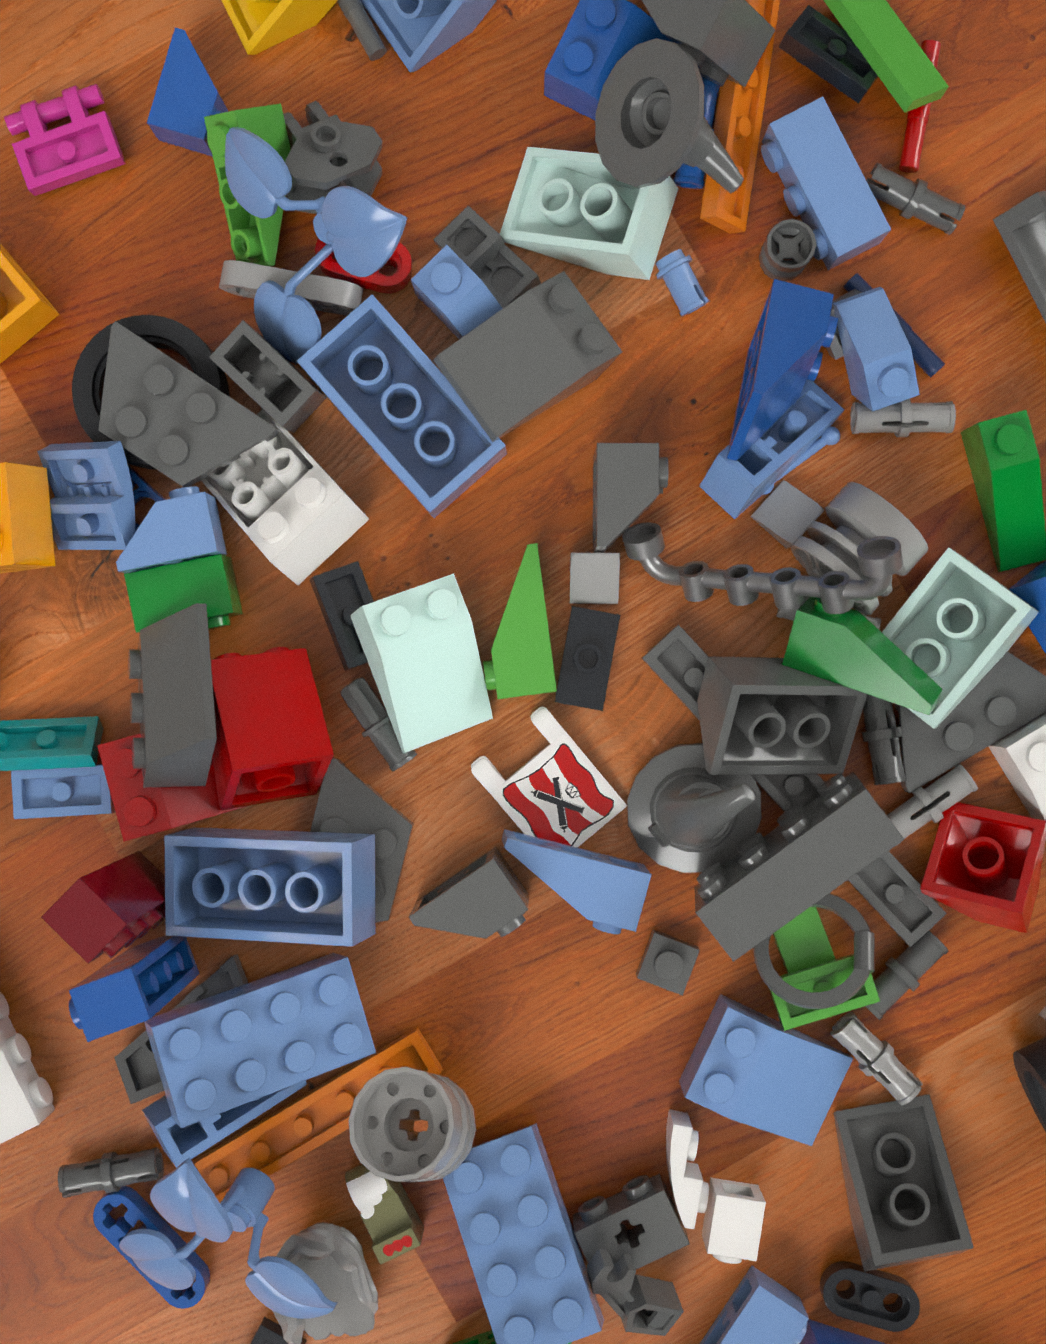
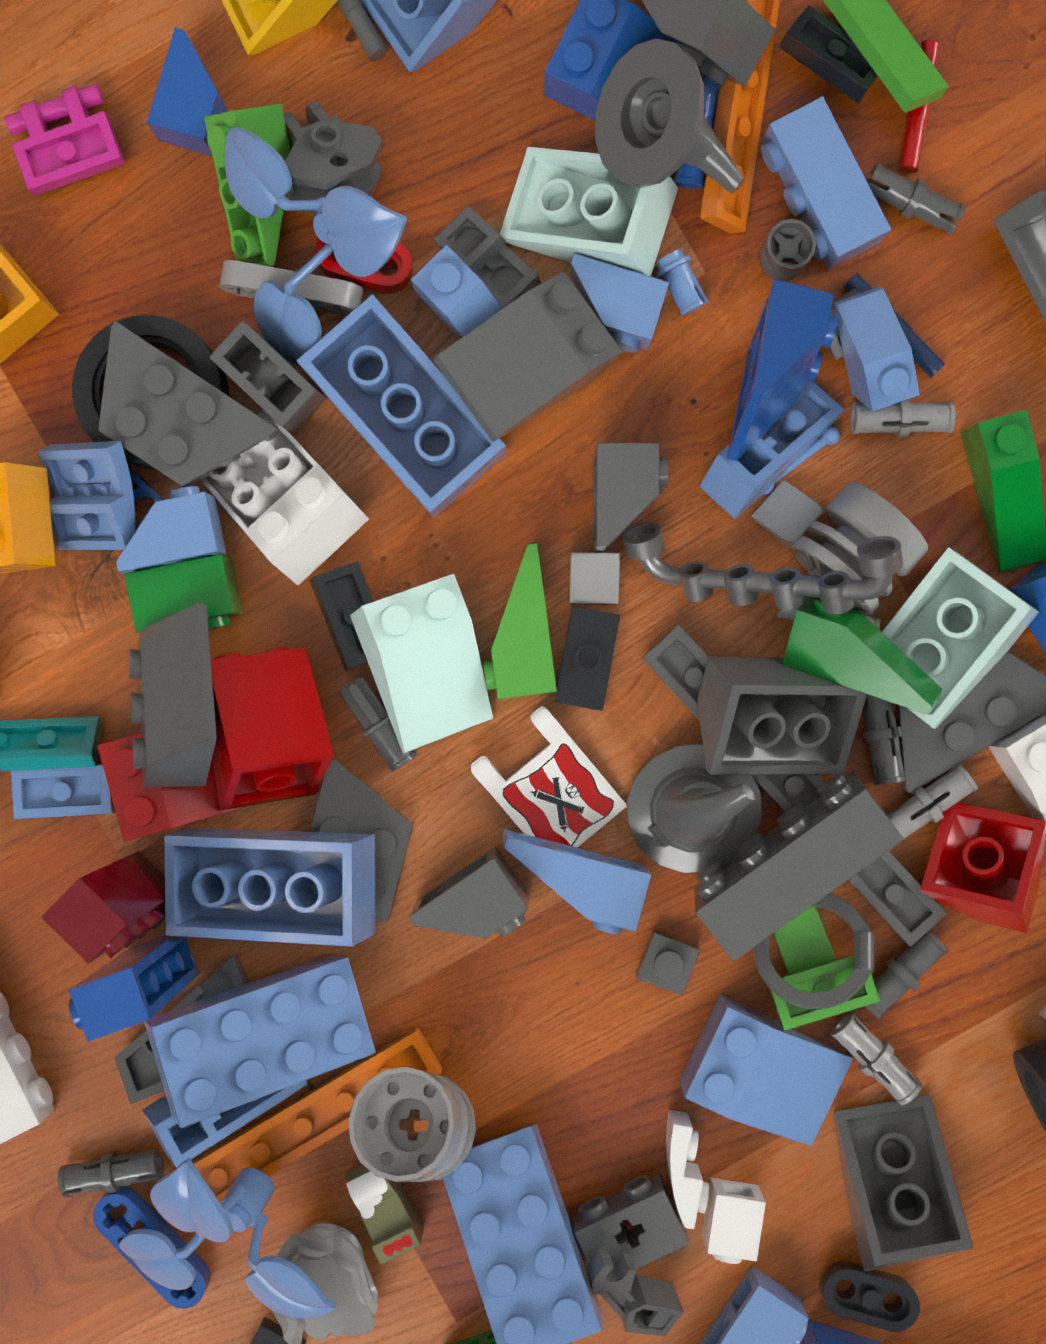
none -> medium blue slope [570,253,669,353]

